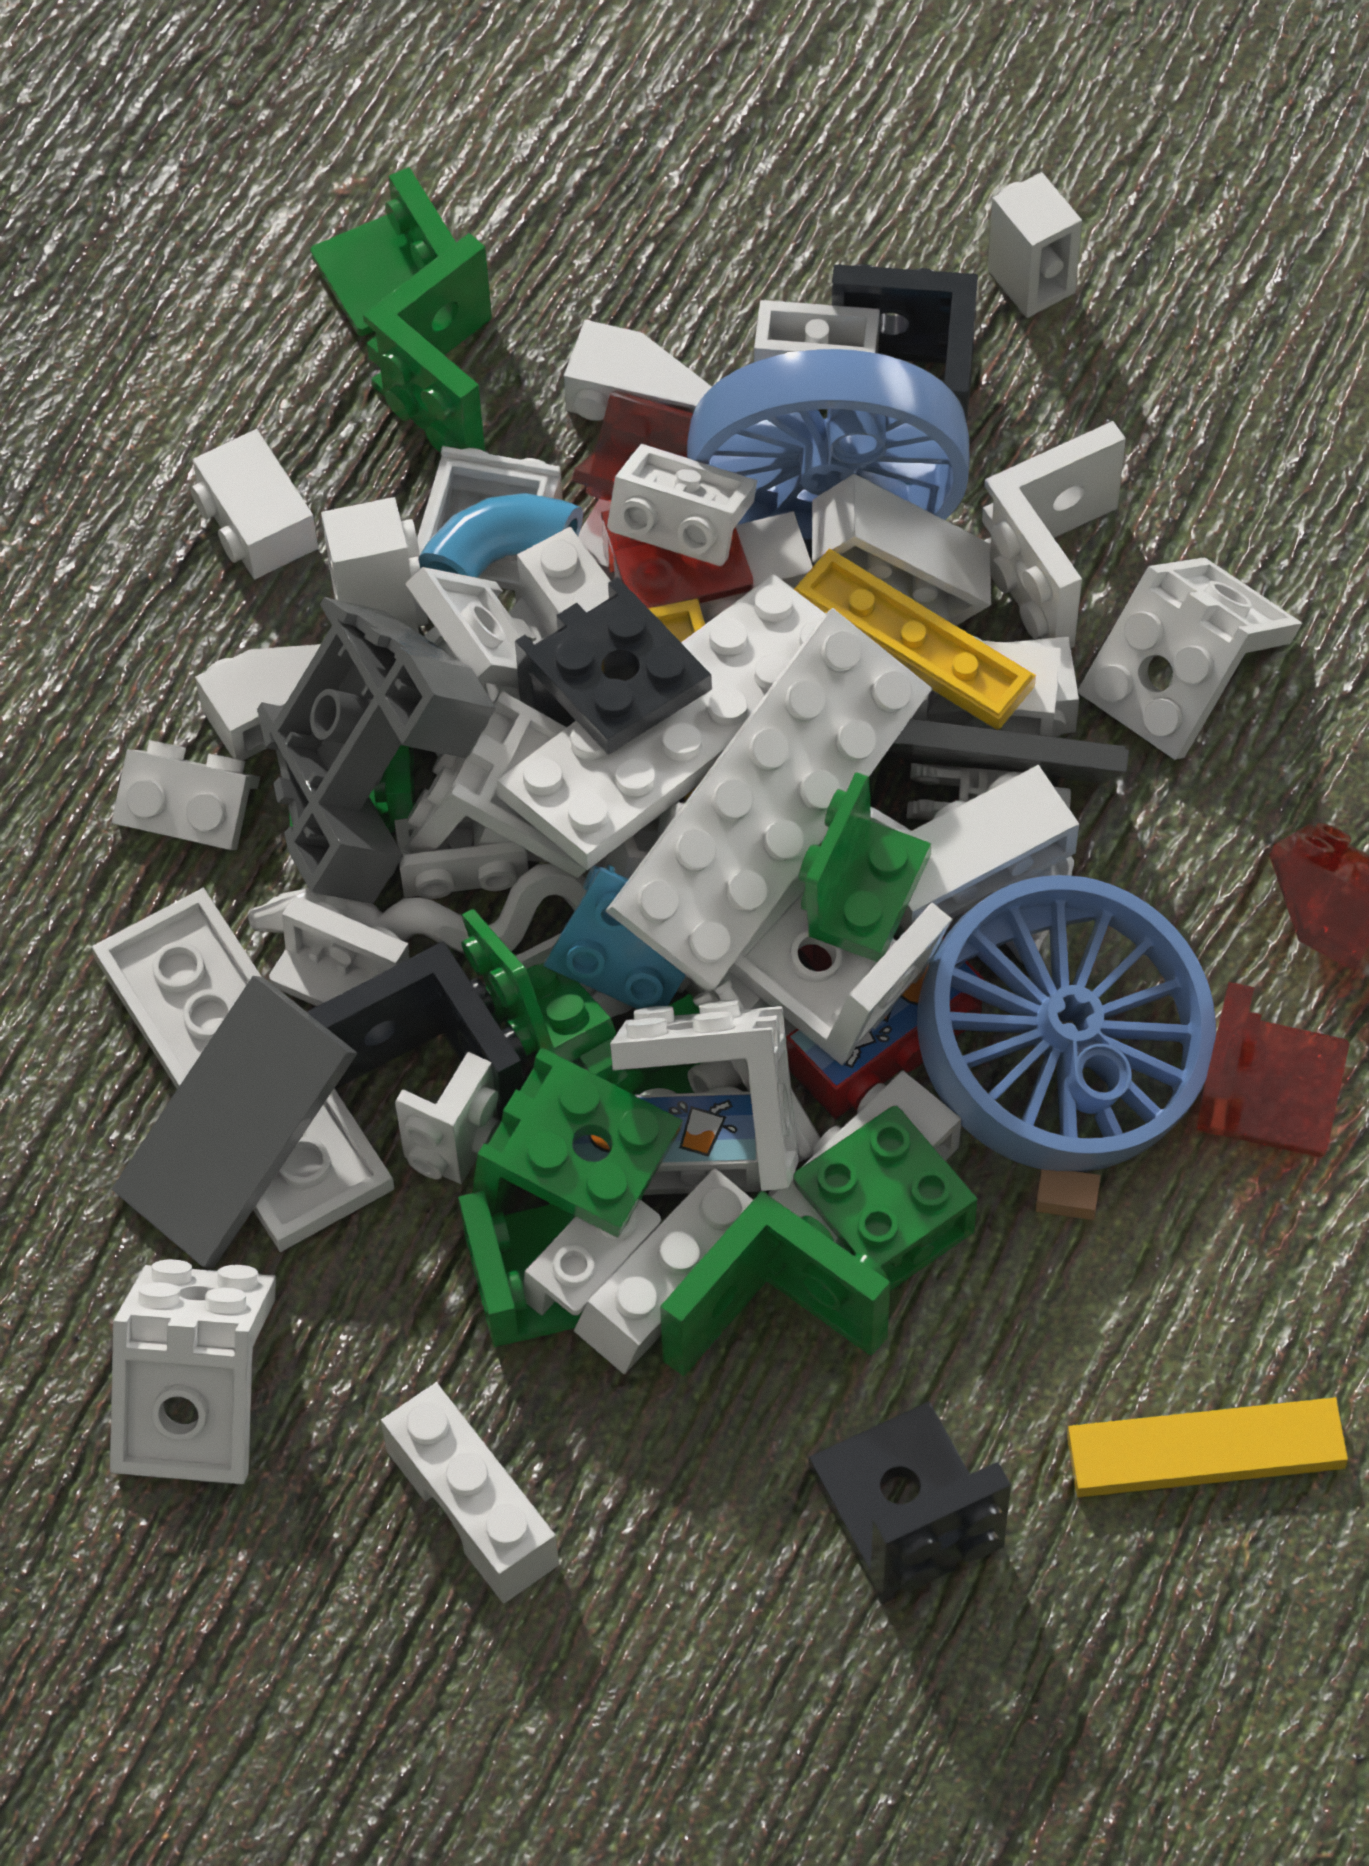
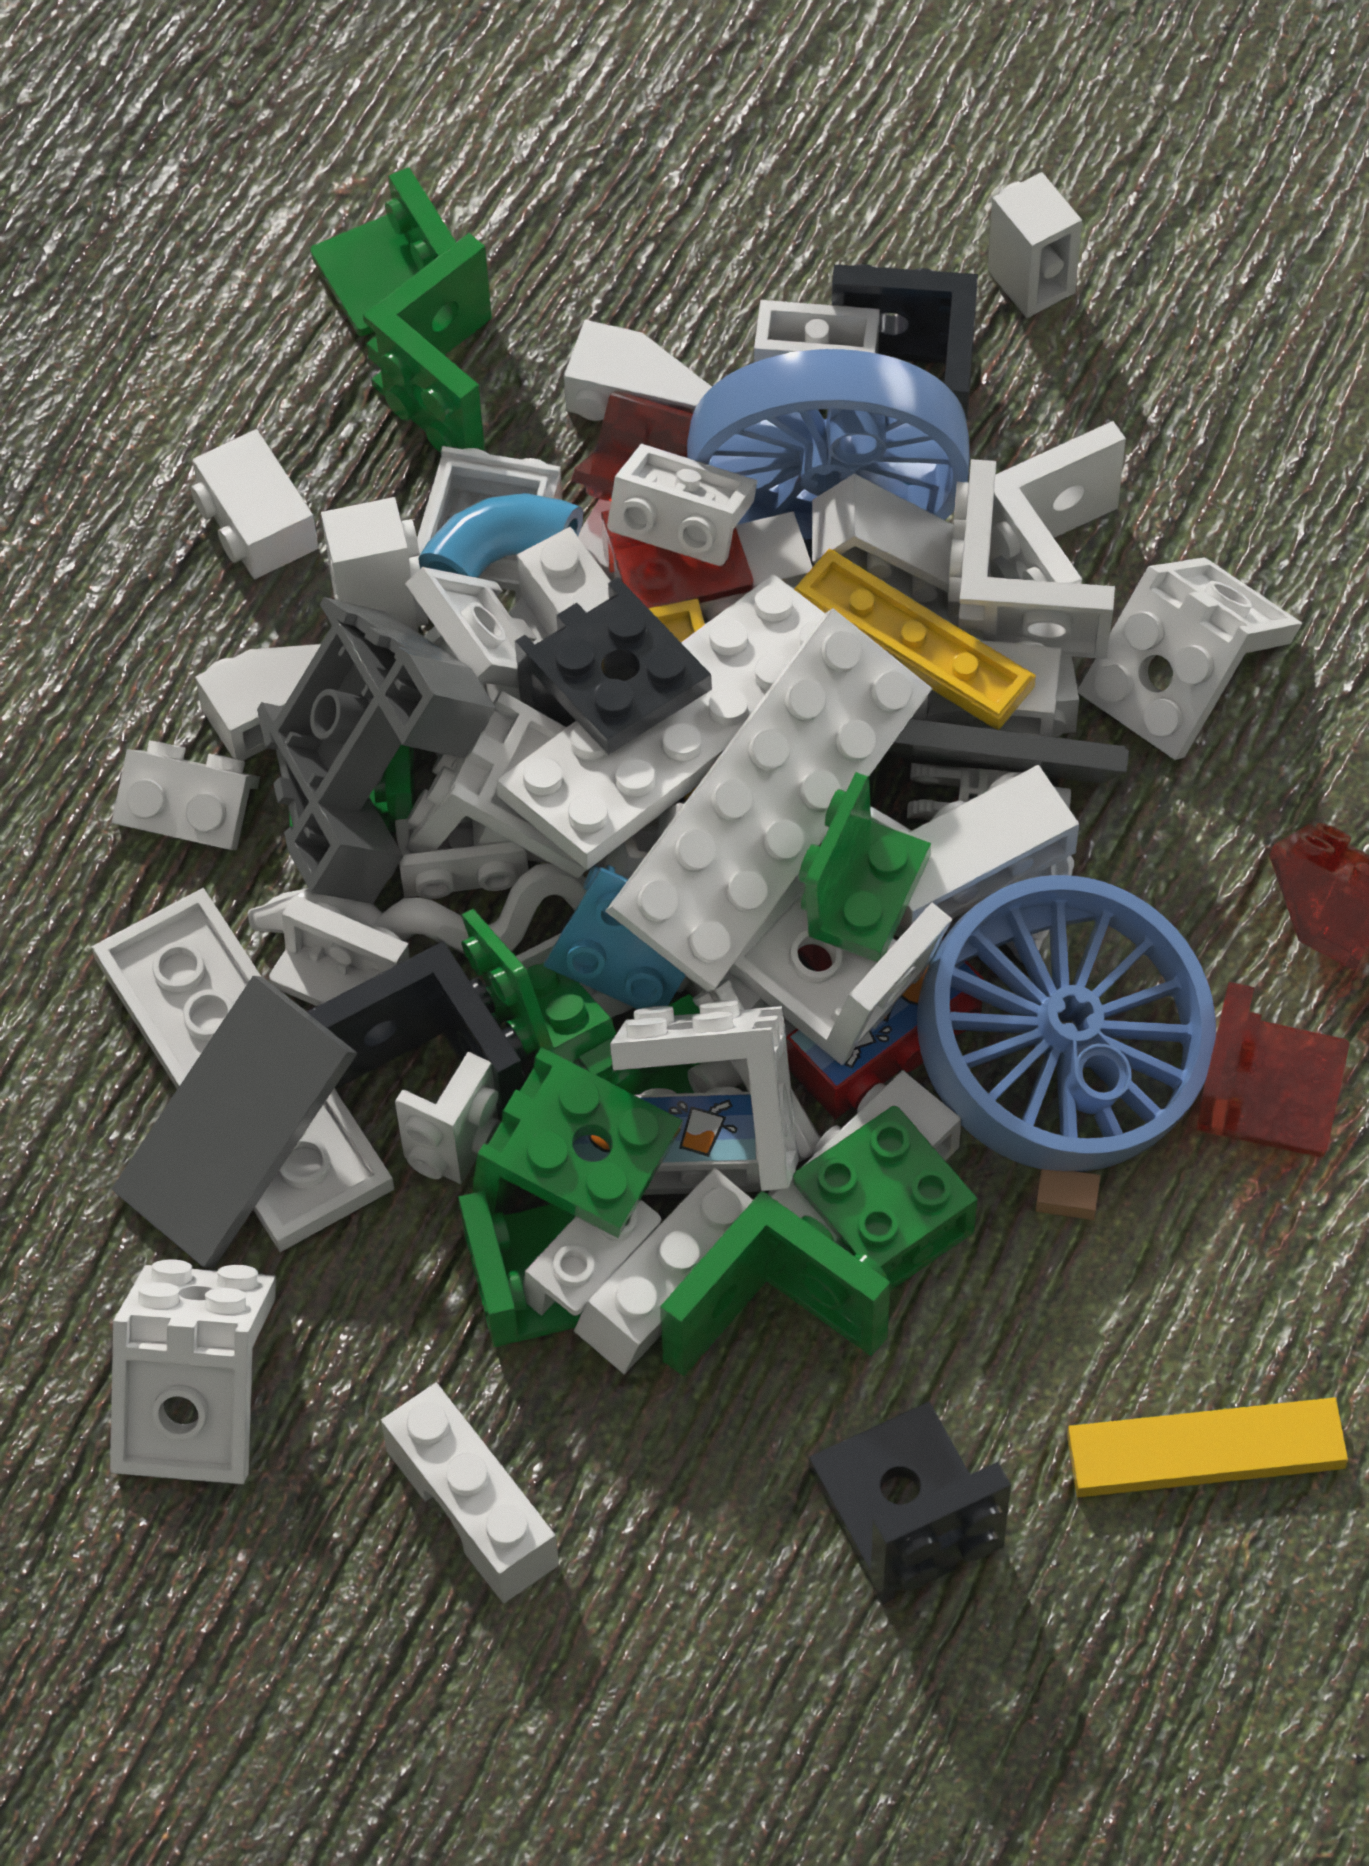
none -> white bracket [948,459,1115,659]

